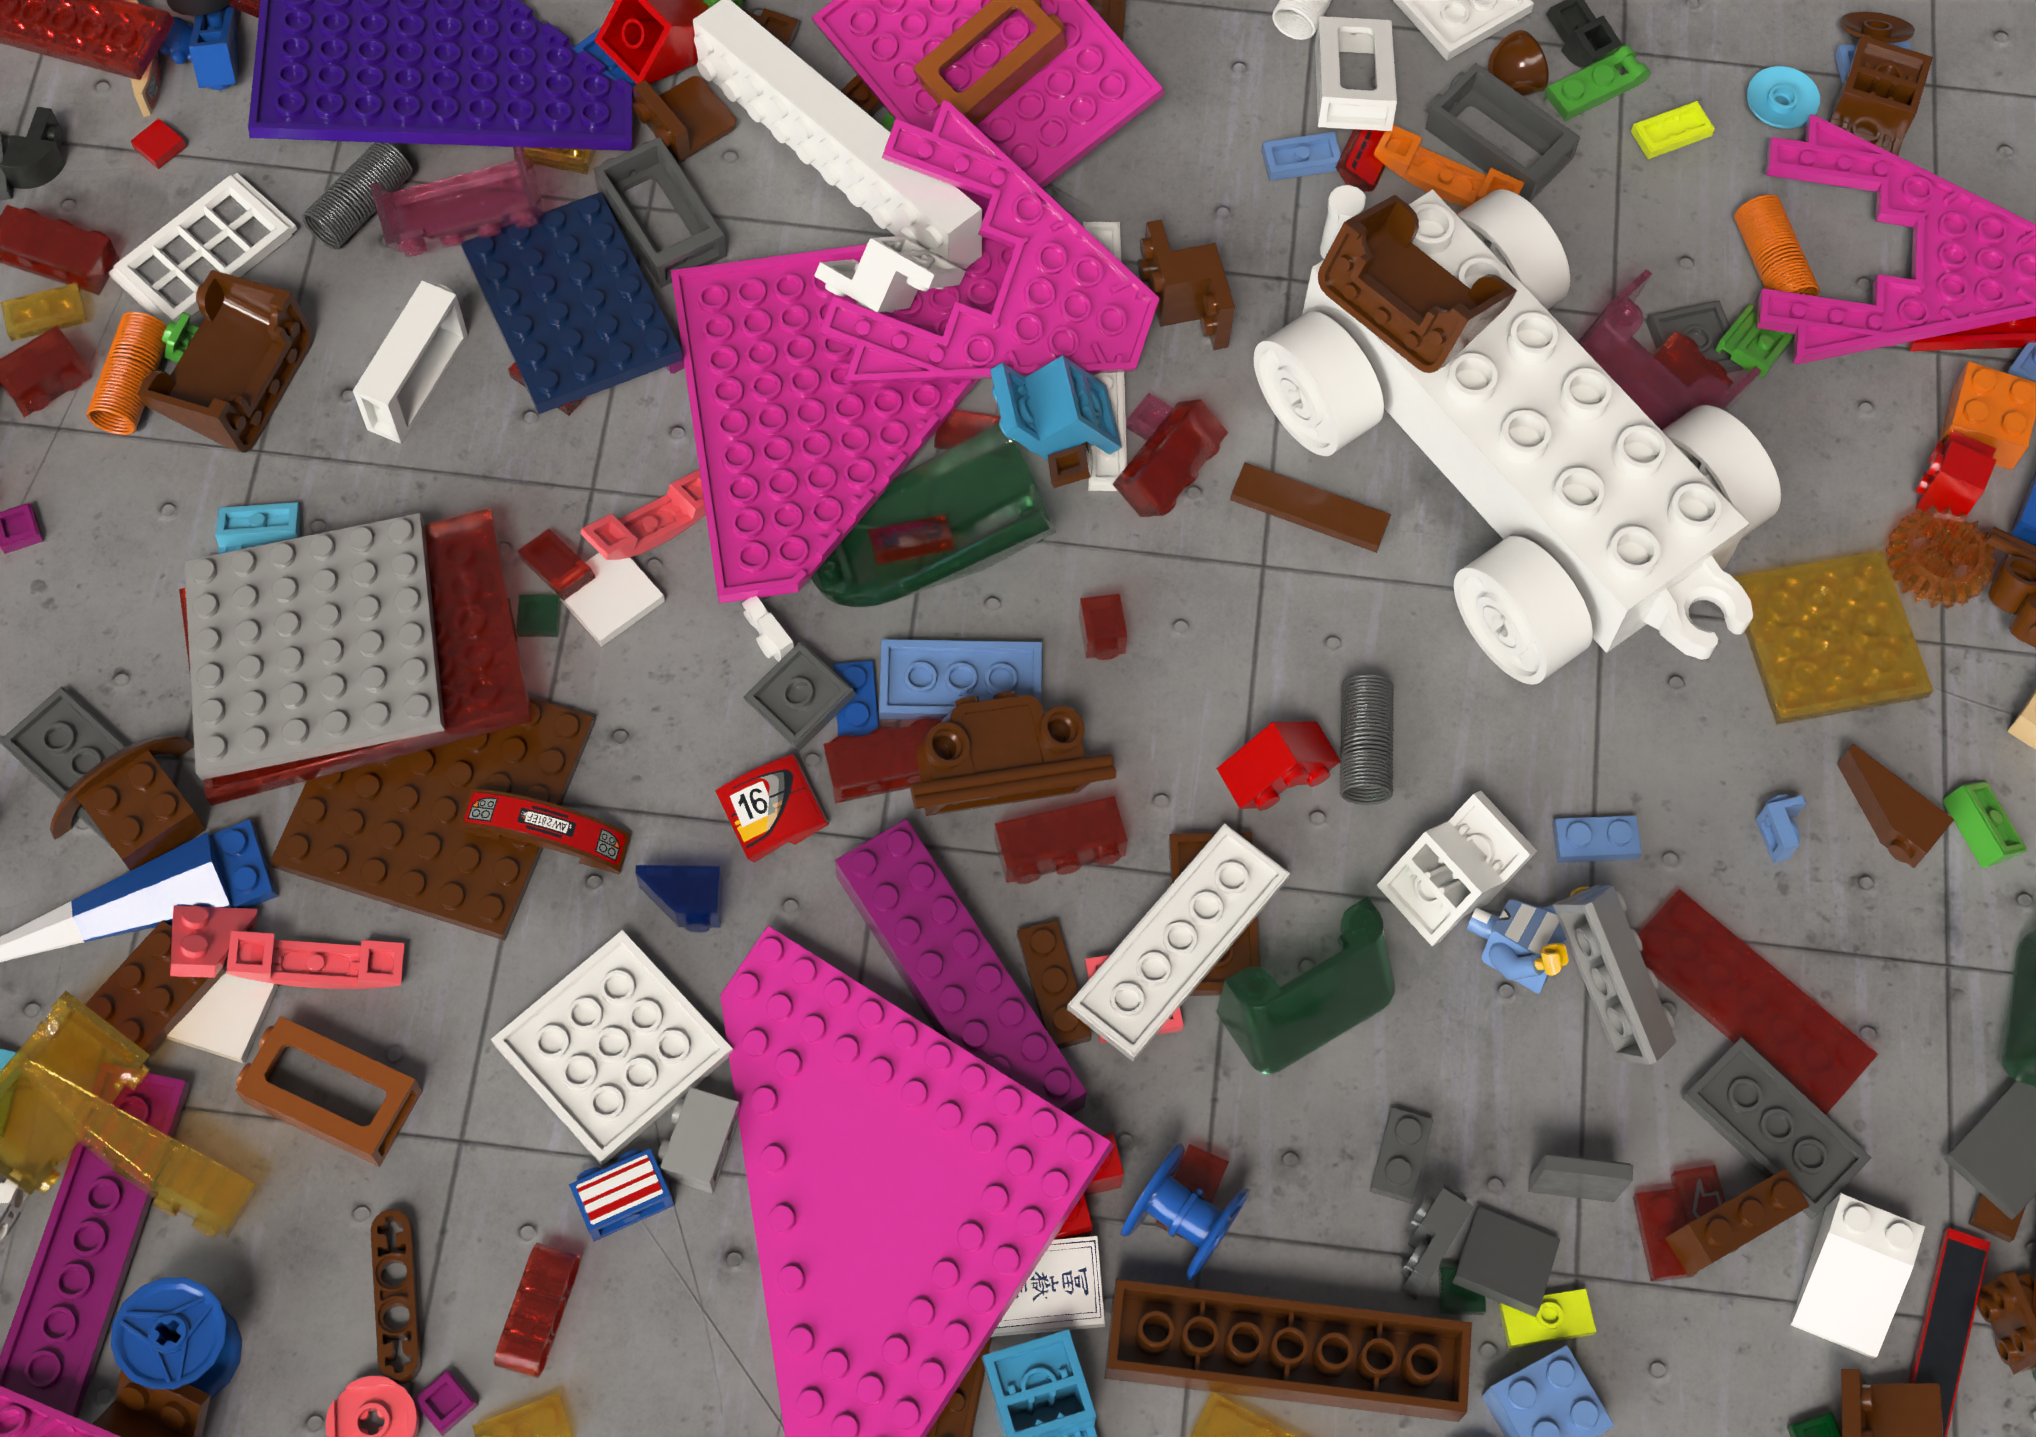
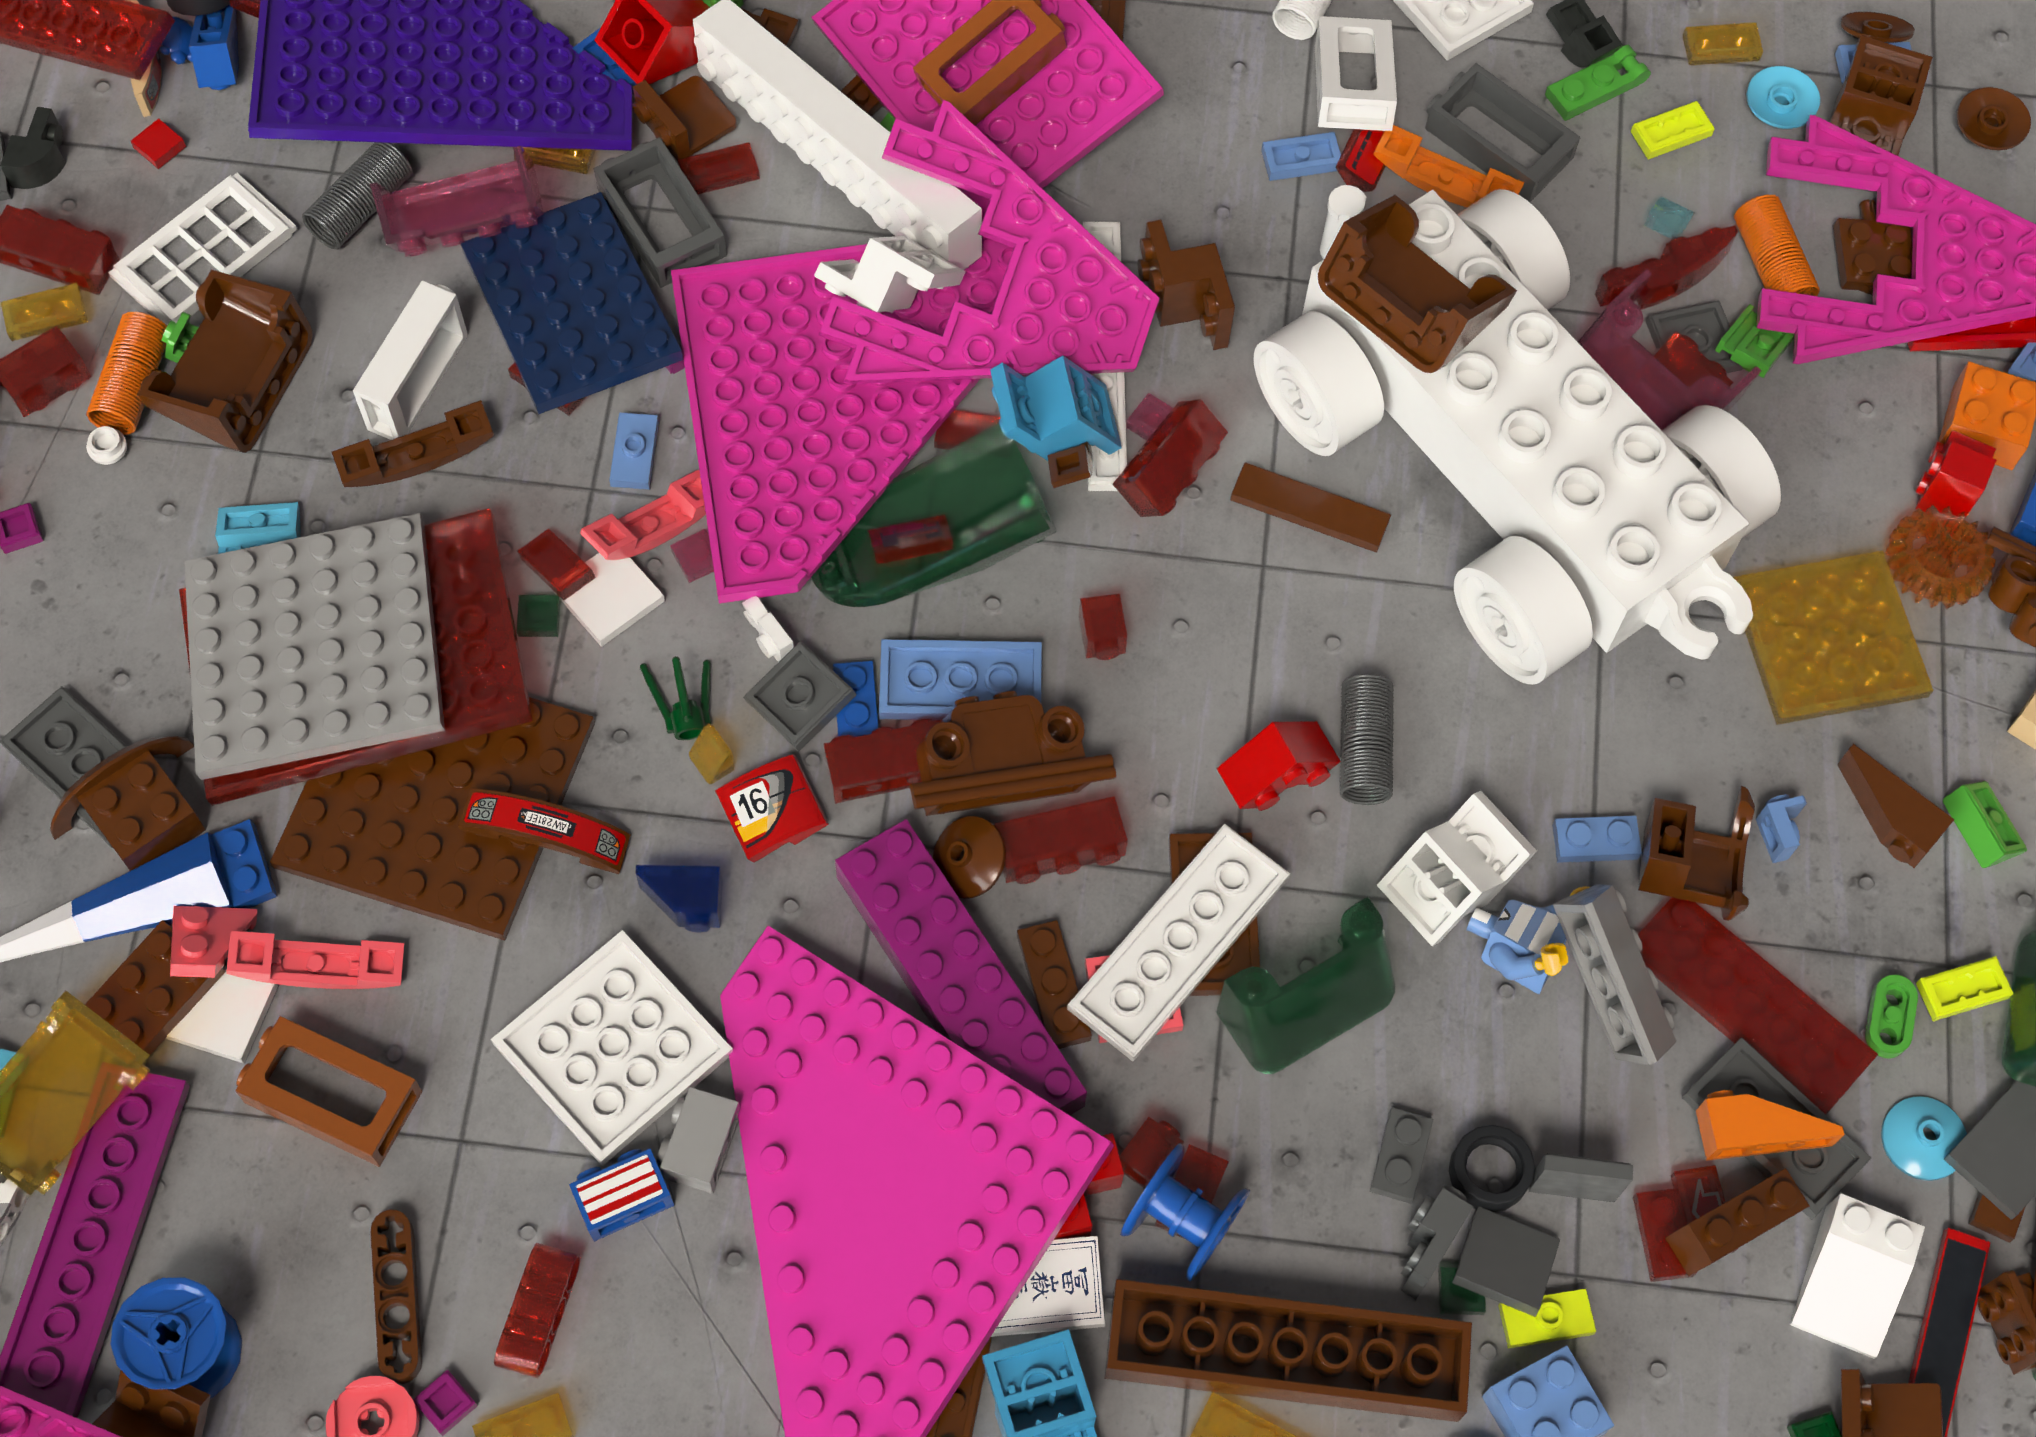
clear yellow slope [17,1056,256,1238] -> none
reddish brown helmet [1488,30,1549,96] -> none
none -> white plate [86,426,127,465]
none -> reddish brown slope [332,400,494,487]
none -> medium blue plate [609,412,659,490]
none -> dark green plant [640,656,711,740]
none -> clear pink plate [670,529,714,583]
none -> clear red tile [678,142,760,194]
none -> clear yellow slope [689,724,735,784]
none -> reddish brown dish [933,816,1006,899]
none -> clear red brick [1119,1117,1184,1189]
none -> black tyre [1448,1125,1535,1212]
none -> clear red slope [1595,225,1738,310]
none -> reddish brown piece [1638,786,1755,921]
none -> clear light blue slope [1644,196,1695,242]
none -> clear yellow plate [1682,23,1763,65]
none -> orange slope [1696,1090,1845,1161]
none -> reddish brown plate [1833,199,1913,296]
none -> bright green plate [1865,975,1918,1059]
none -> medium azure dish [1881,1096,1967,1181]
none -> neon yellow plate [1916,956,2014,1021]
none -> reddish brown dish [1957,87,2031,150]

